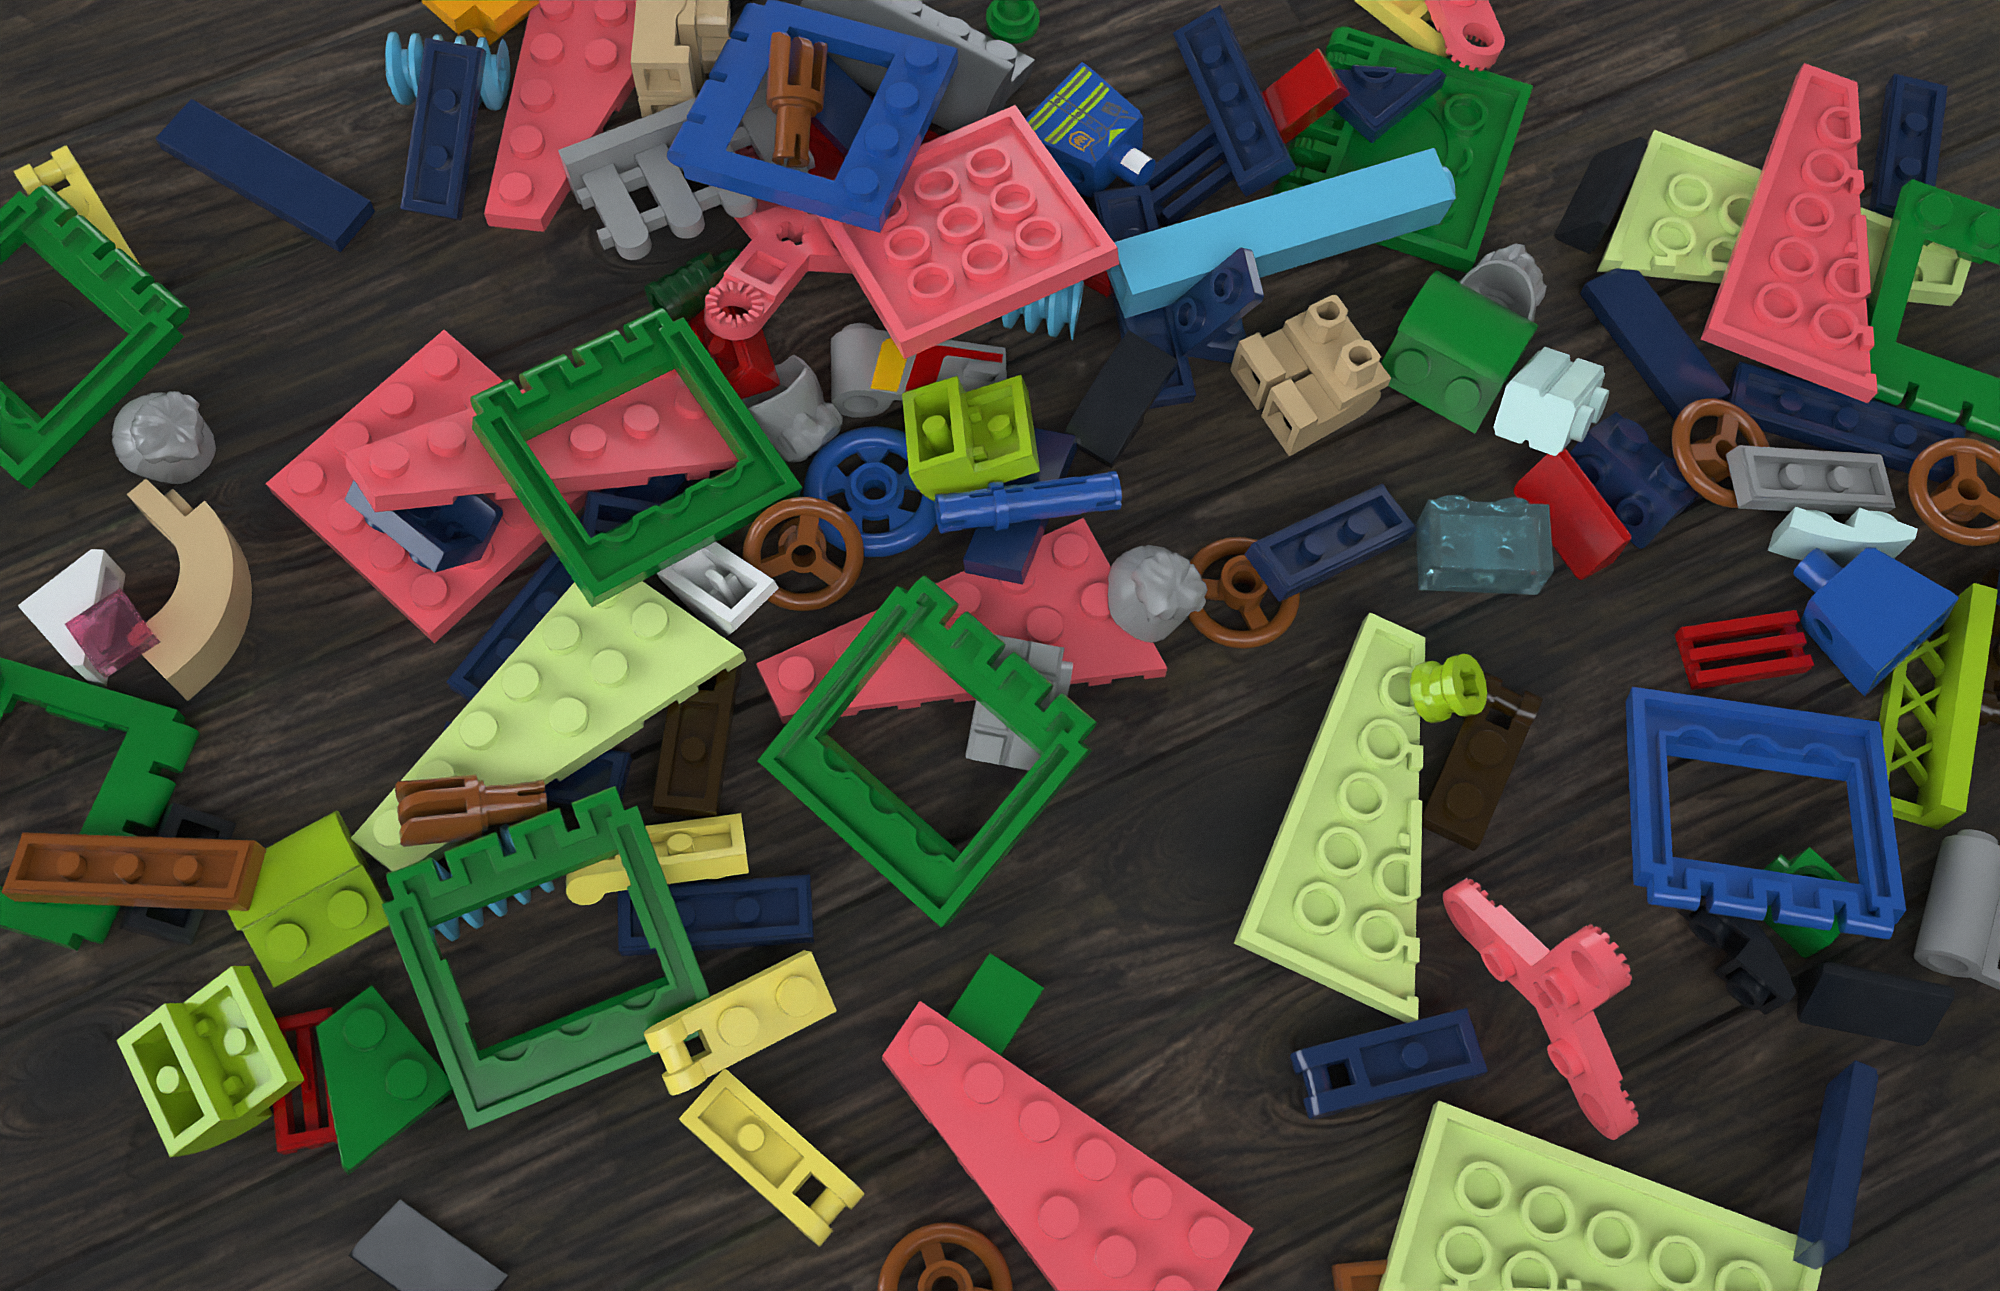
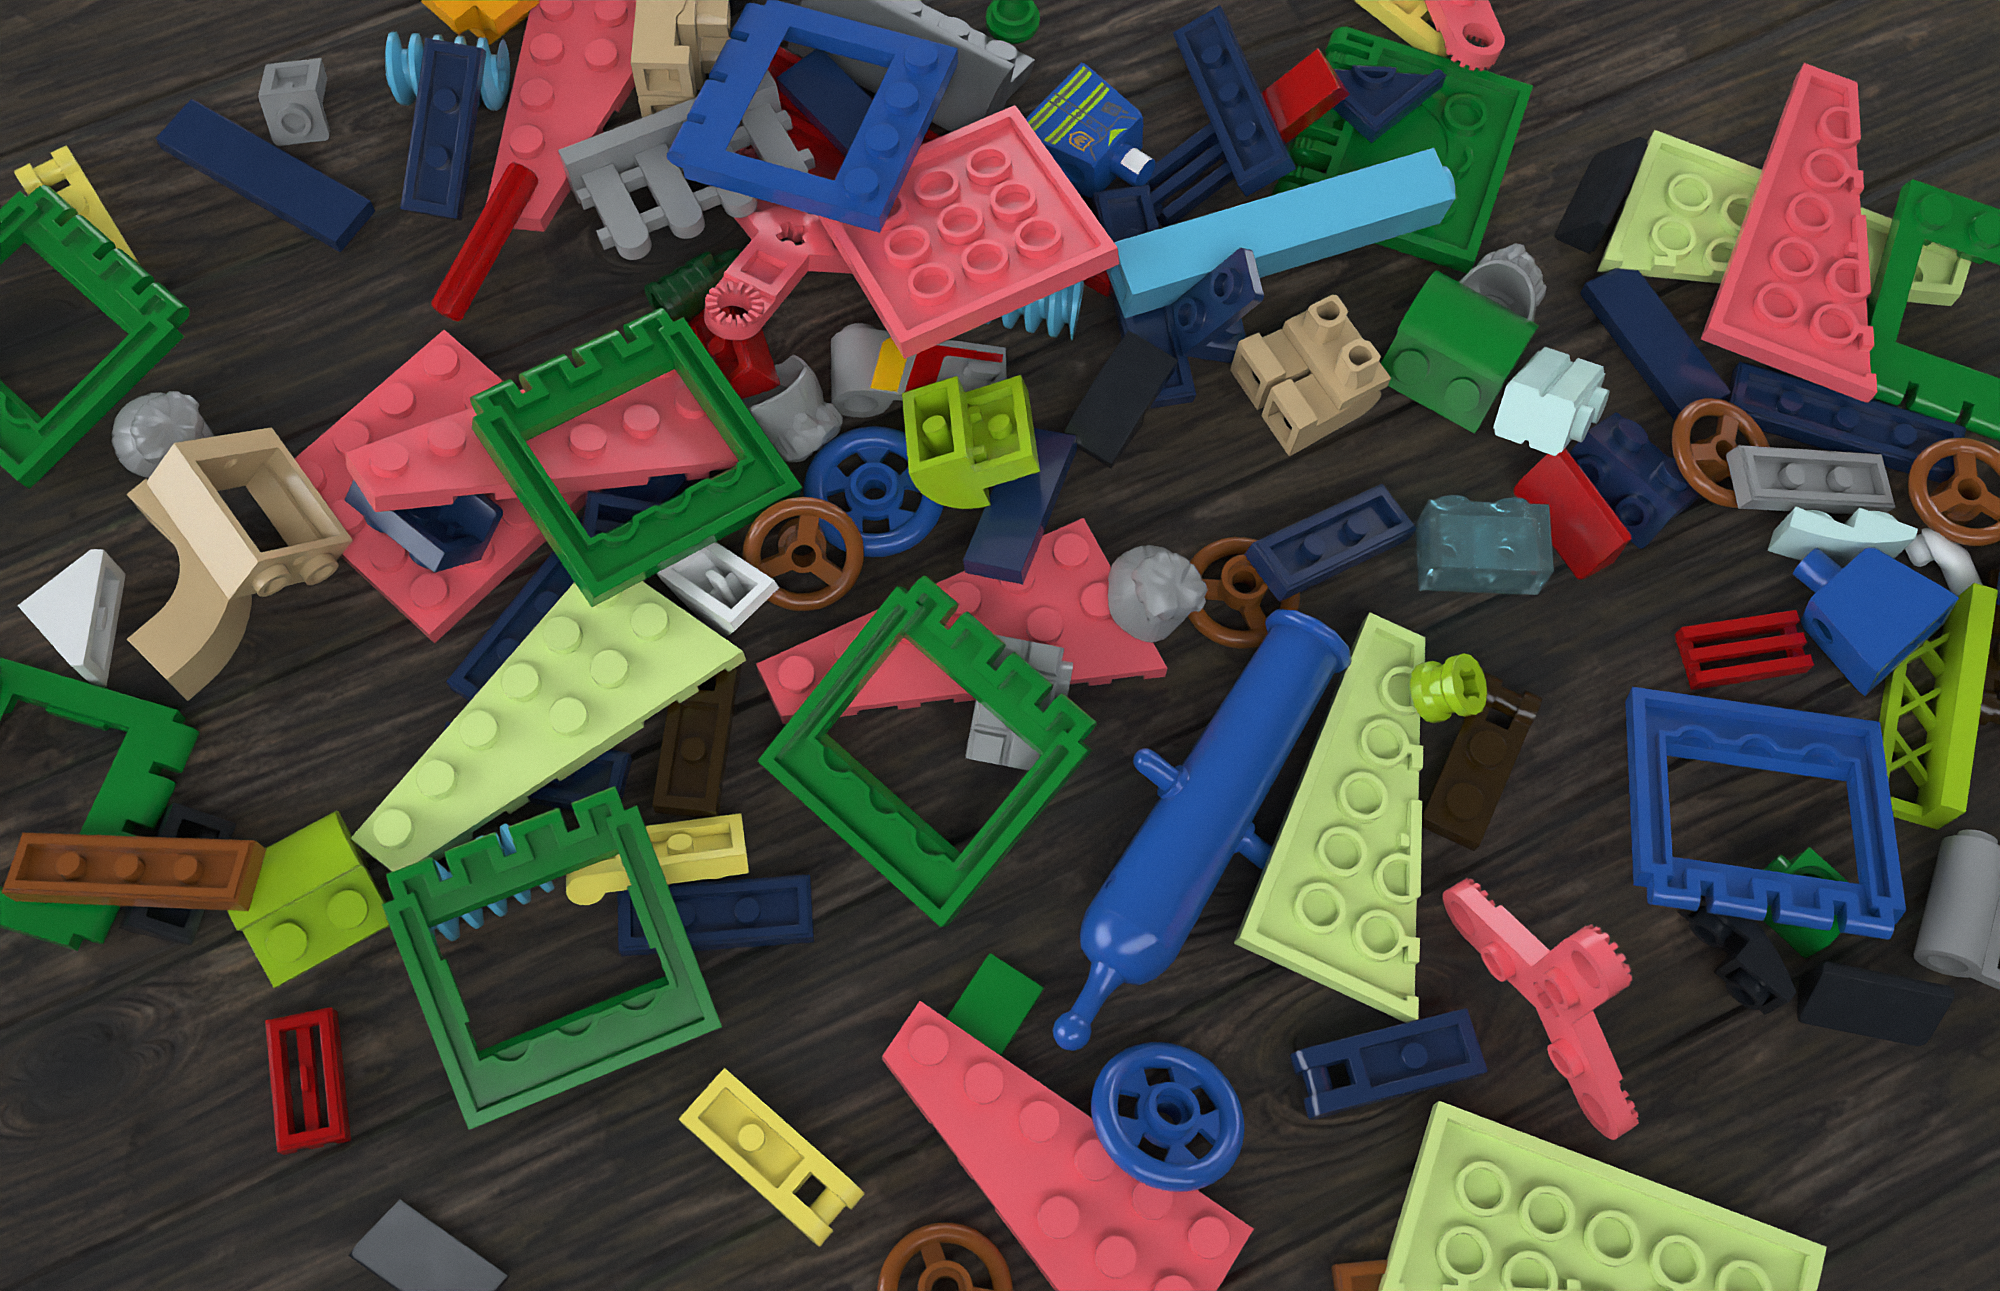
clear pink tile [65,588,160,678] -> none
lime brick [117,966,305,1157] -> none
green wing [316,985,454,1175] -> none
dark orange arm [395,774,547,847] -> none
light yellow plate [643,950,837,1095] -> none
dark orange arm [766,32,828,168] -> none
blue pin [935,471,1122,534] -> none
dark blue tile [1793,1060,1879,1270] -> none
dark blue tile [1869,73,1948,219] -> none
none -> tan window [146,427,353,600]
none -> light grey bracket [258,58,330,146]
none -> red axle [432,162,538,321]
none -> blue piece [1052,609,1352,1051]
none -> blue plate [1091,1042,1245,1192]
none -> white arm [1905,528,1983,597]

